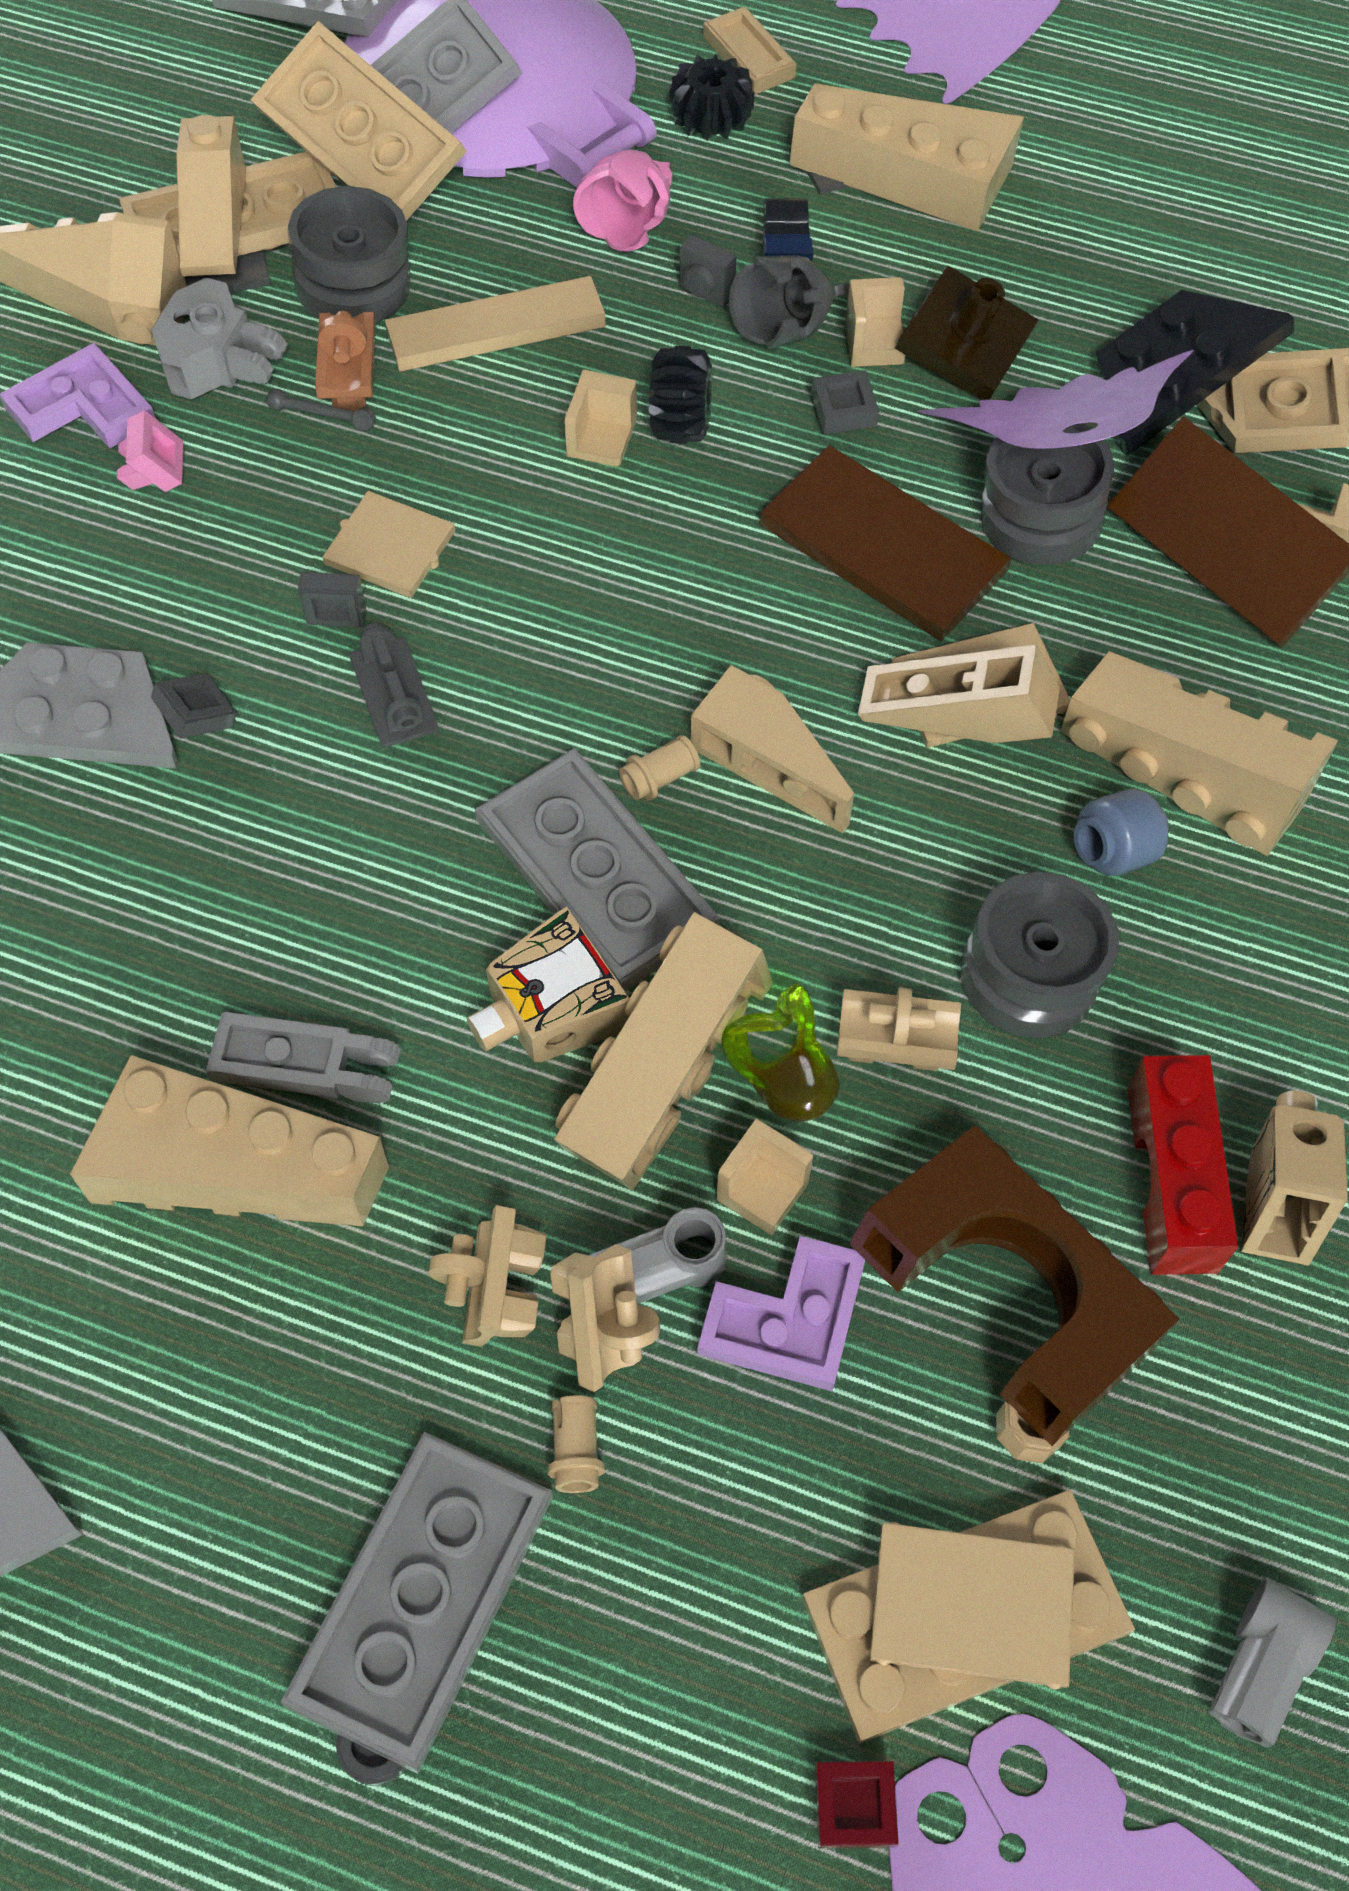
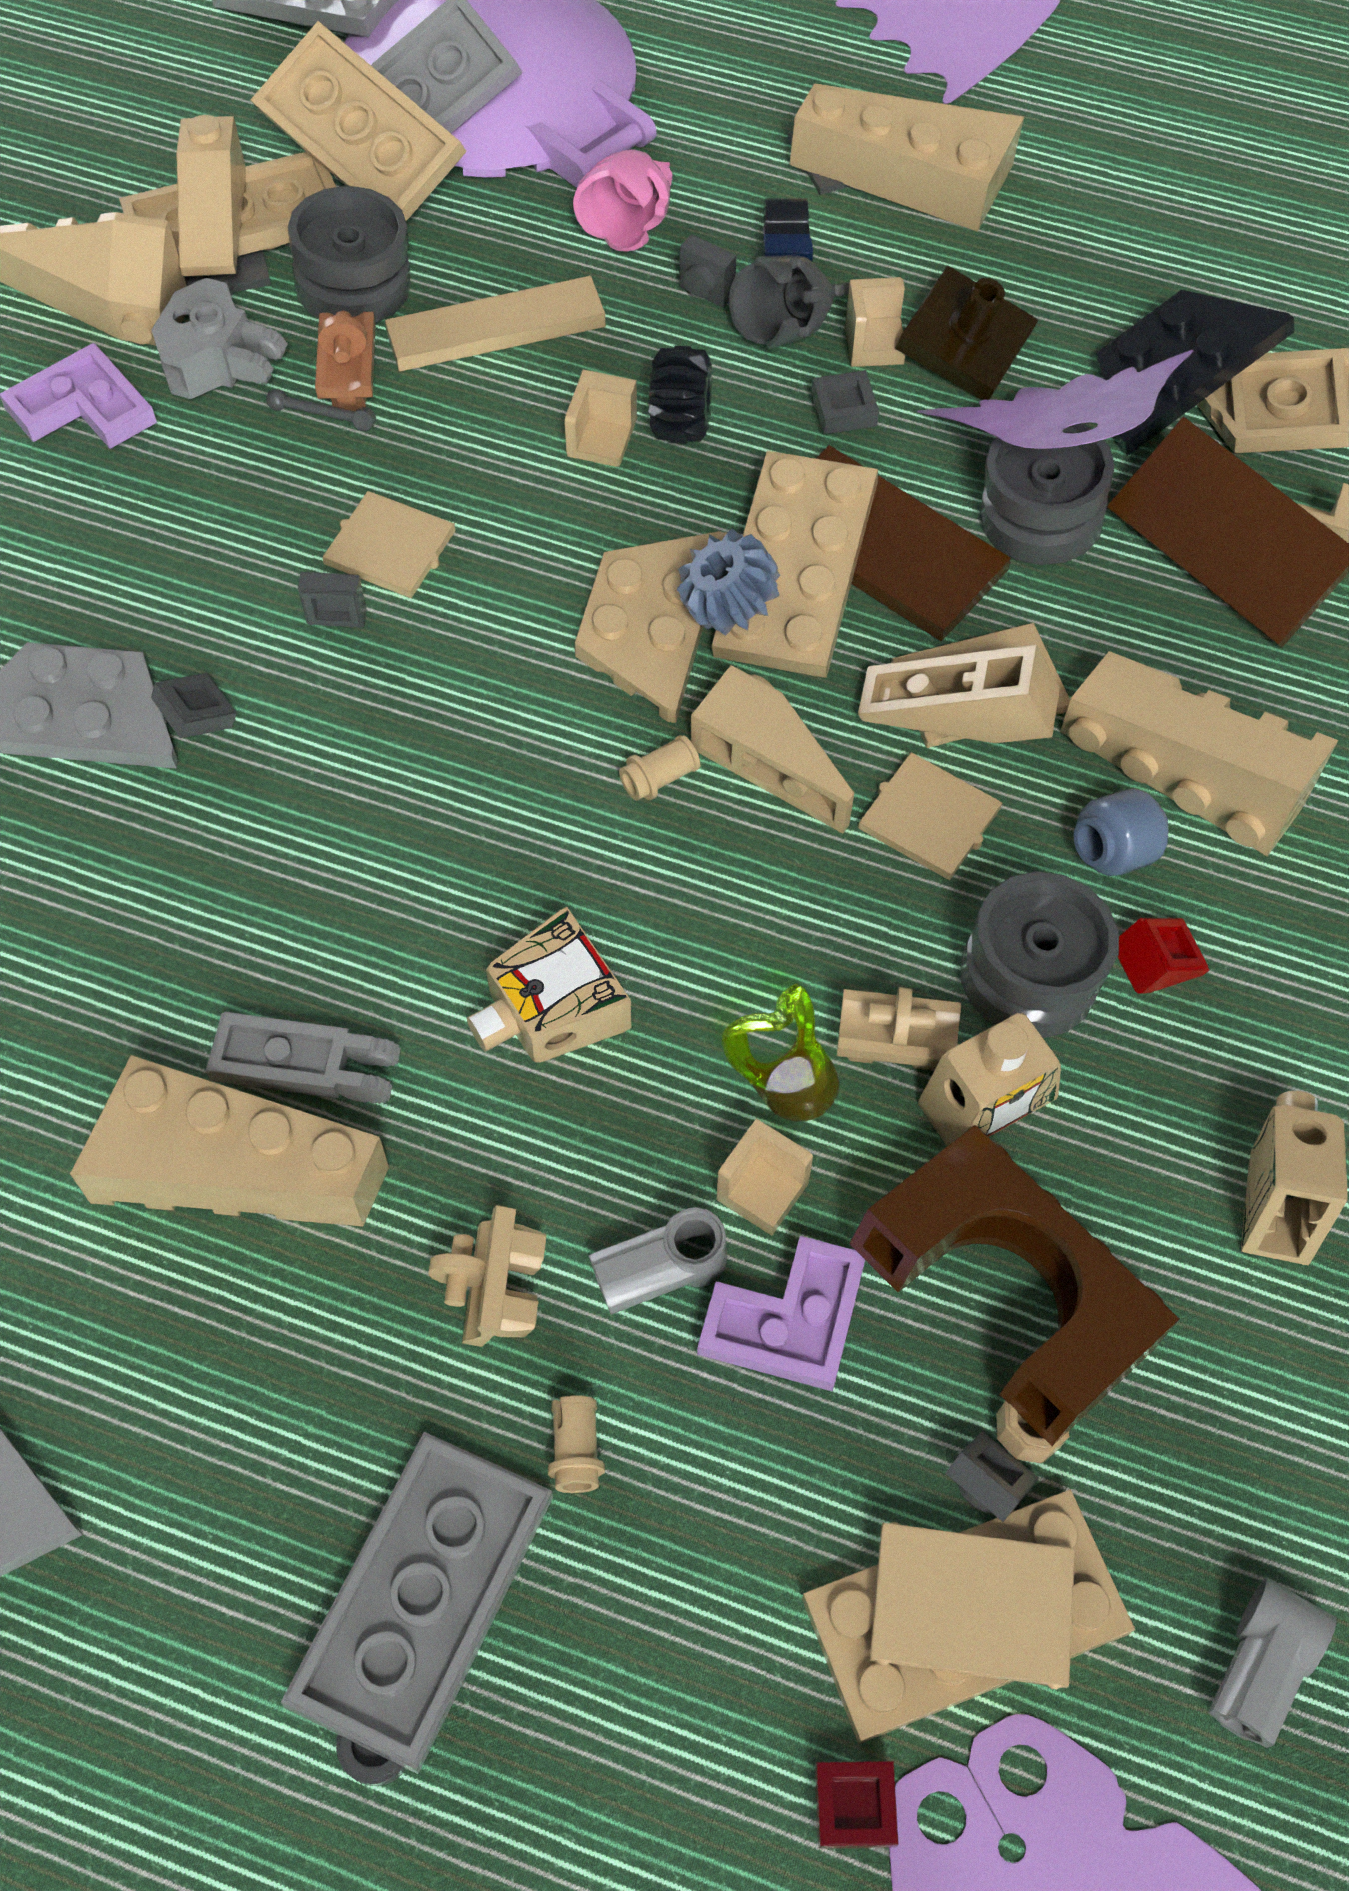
bright pink tile [117,410,183,492] -> none
dark grey hinge [348,623,439,749] -> none
light grey tile [475,748,720,991] -> none
tan hips [550,1244,660,1392] -> none
tan wedge [554,912,773,1191] -> none
black gear [669,53,755,141] -> none
tan tile [703,6,796,95] -> none
red arch [1127,1055,1238,1275] -> none
none -> tan wing [575,531,727,723]
none -> sand blue gear [677,529,780,636]
none -> tan plate [712,451,878,678]
none -> tan piece [858,752,1002,881]
none -> tan torso [918,1013,1061,1146]
none -> dark grey plate [945,1431,1039,1522]
none -> red slope [1118,918,1209,994]

